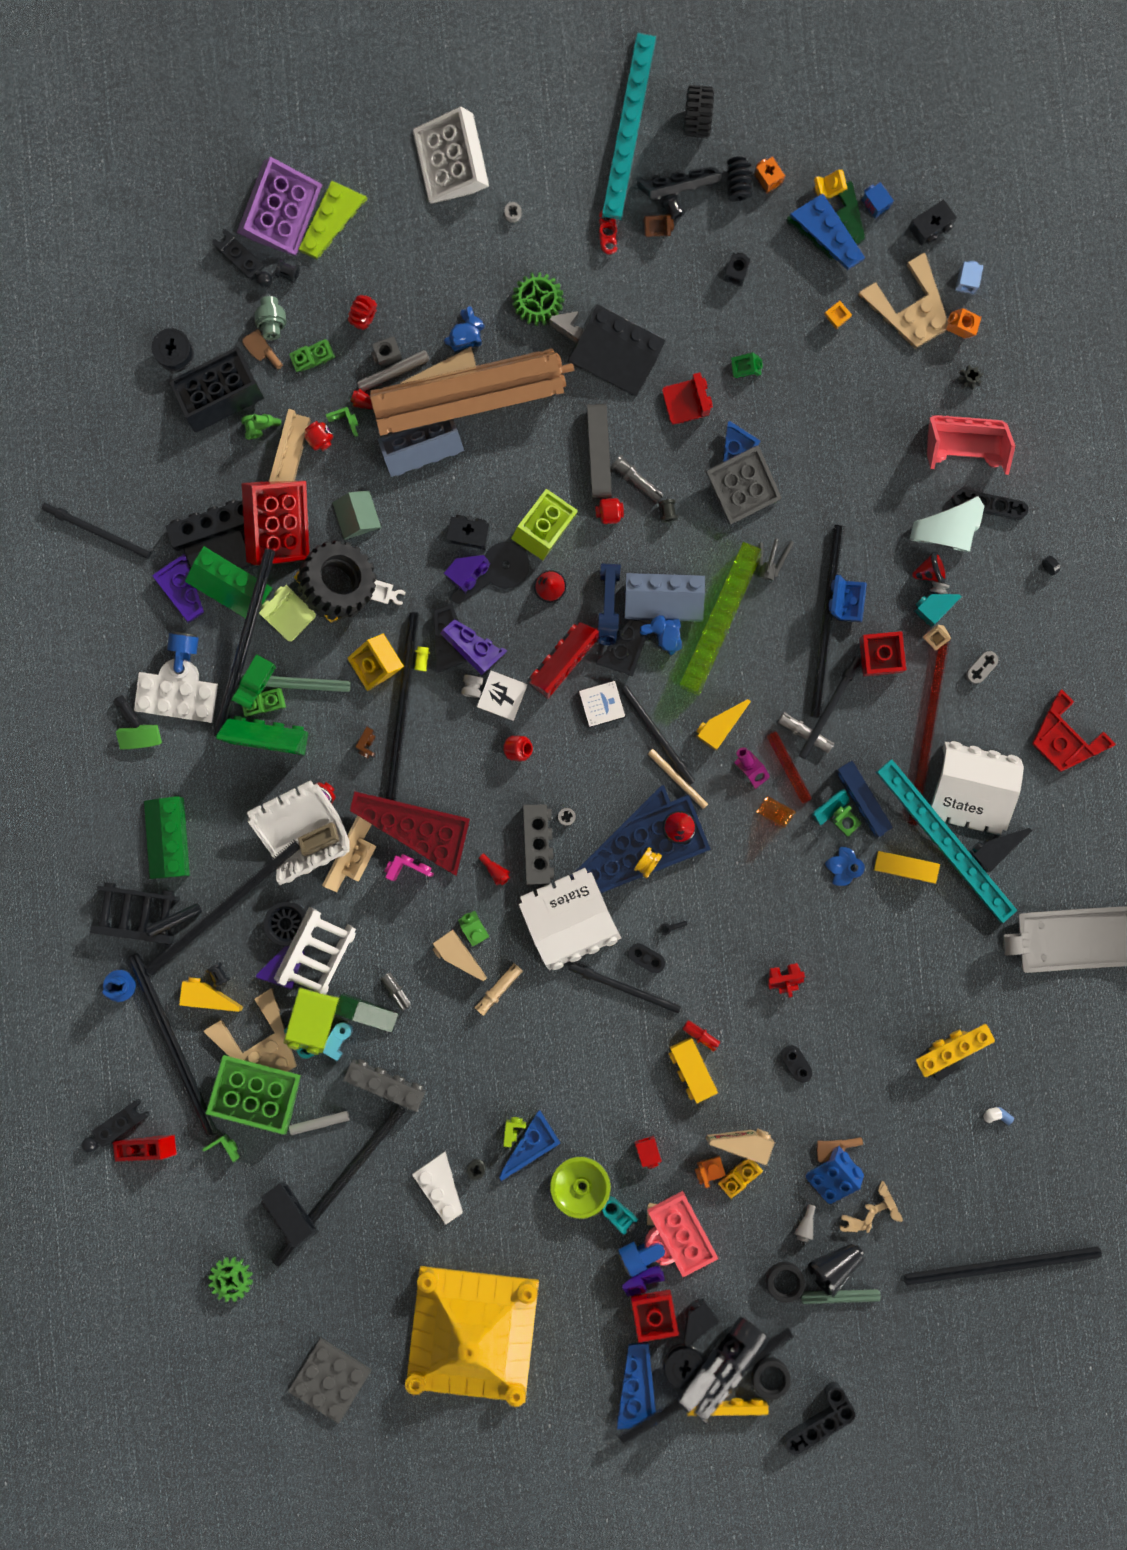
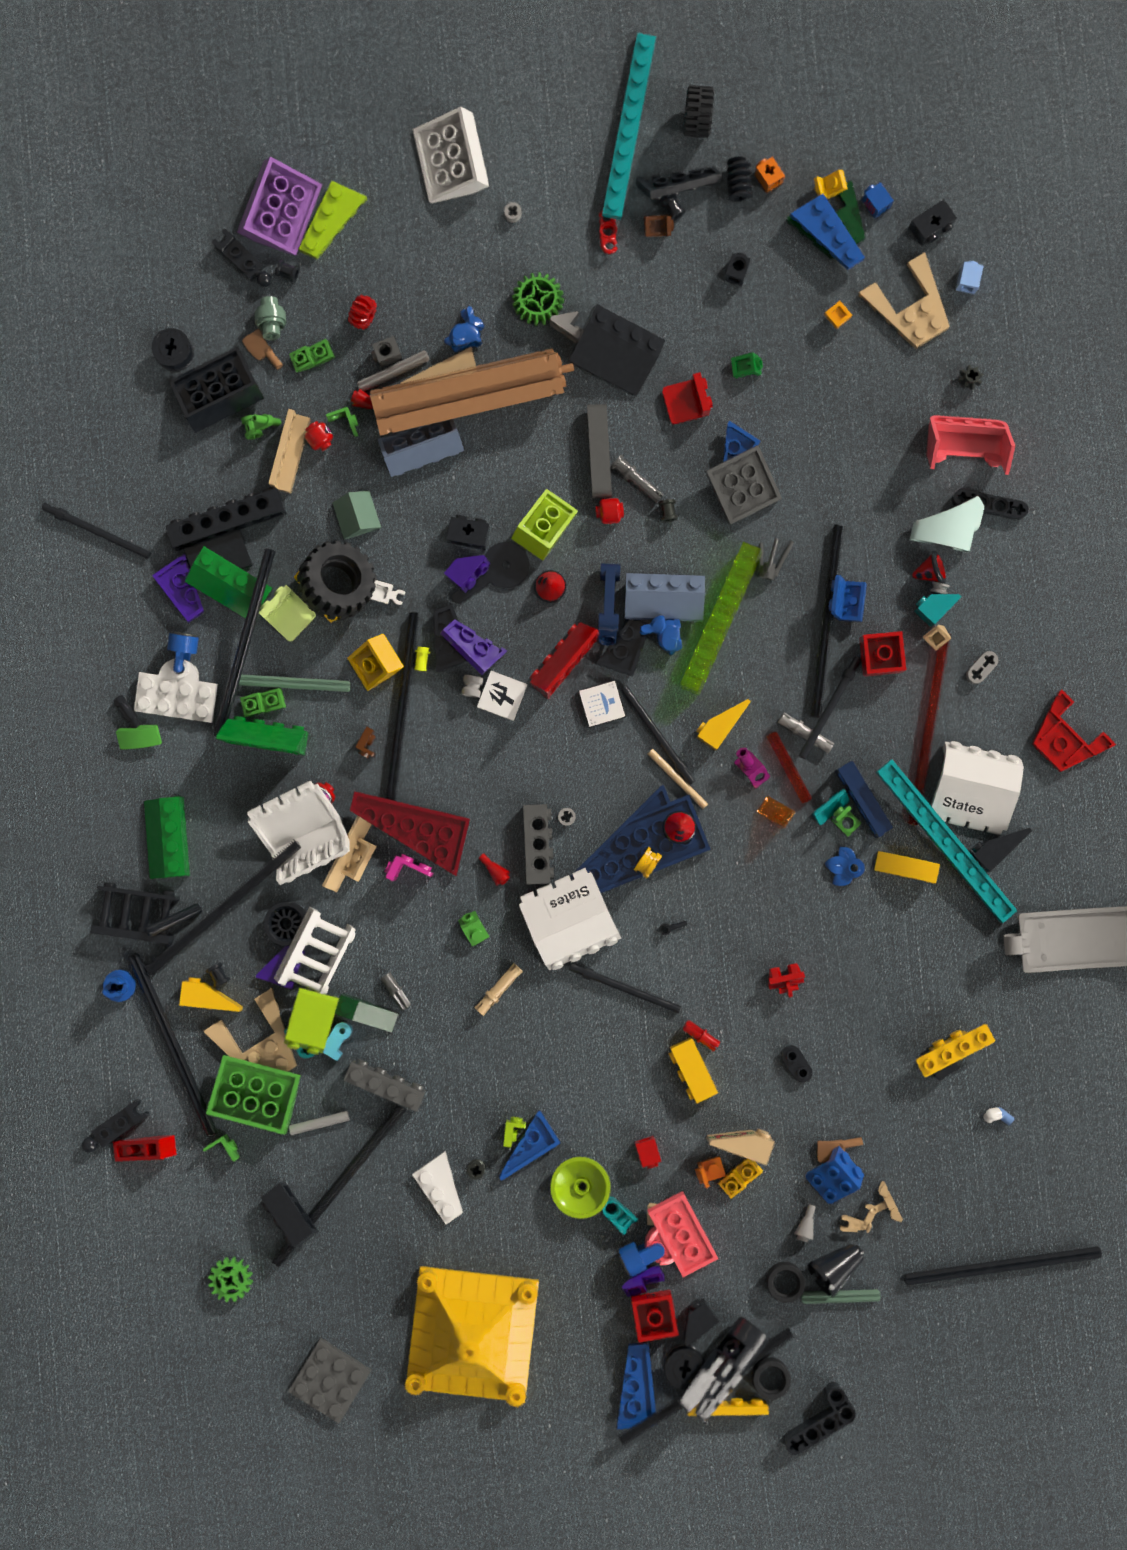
green piece [232,654,276,710] -> none
red slope [242,481,310,565] -> none
dark tan tile [298,822,339,857] -> none
tan slope [433,929,487,981] -> none
red head [503,736,533,761] -> none
black plate [628,943,665,973] -> none
orange brick [946,308,981,339] -> none
black tile [1042,556,1060,576] -> none

